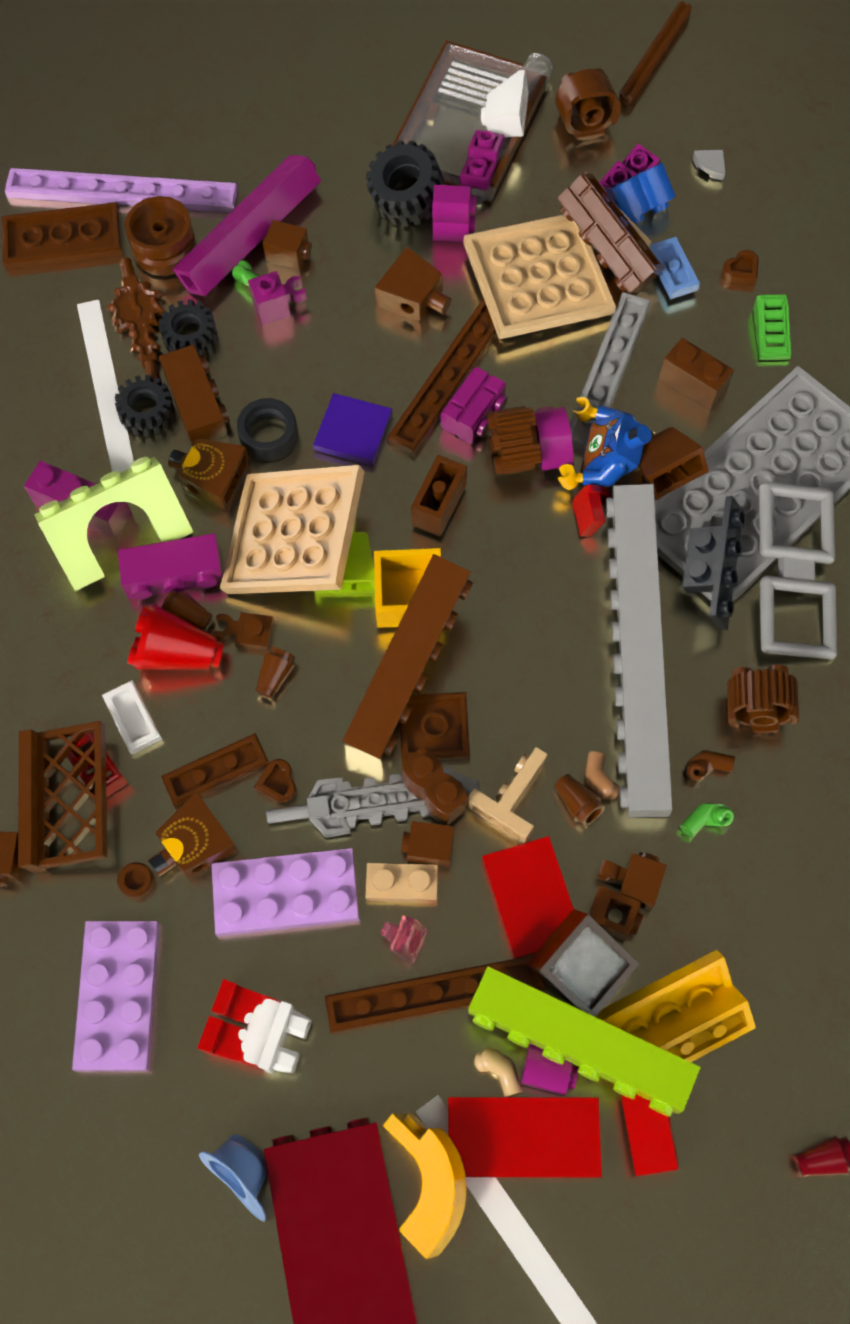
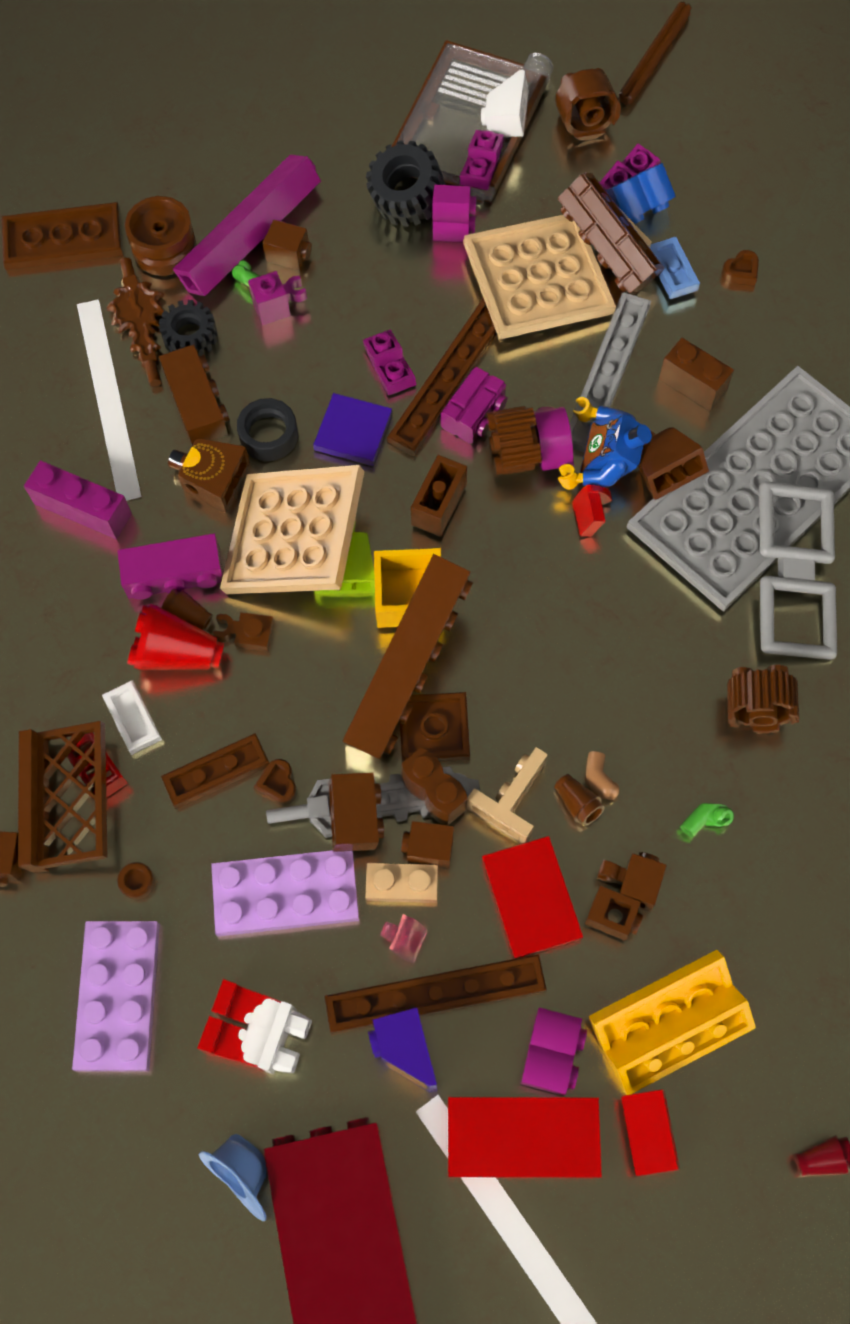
lavender tile [5,168,239,213] -> none
yellowish green arch [34,457,194,591] -> none
black tyre [115,375,174,436] -> none
reddish brown torso [148,793,239,878] -> none
reddish brown cone [255,646,296,699] -> none
reddish brown torso [375,247,452,321] -> none
yellow arch [383,1113,466,1259] -> none
lime brick [468,967,701,1117] -> none
tan arm [474,1048,522,1097] -> none
piece [527,909,640,1017] -> none
light grey brick [606,484,672,818] -> none
black bracket [682,496,746,630] -> none
reddish brown arm [685,750,735,781] -> none
light grey tile [692,150,725,180] -> none
bright green slope [753,294,791,360] -> none
none -> reddish brown brick [328,772,384,852]
none -> magenta slope [363,329,416,396]
none -> dark purple slope [368,1008,437,1093]

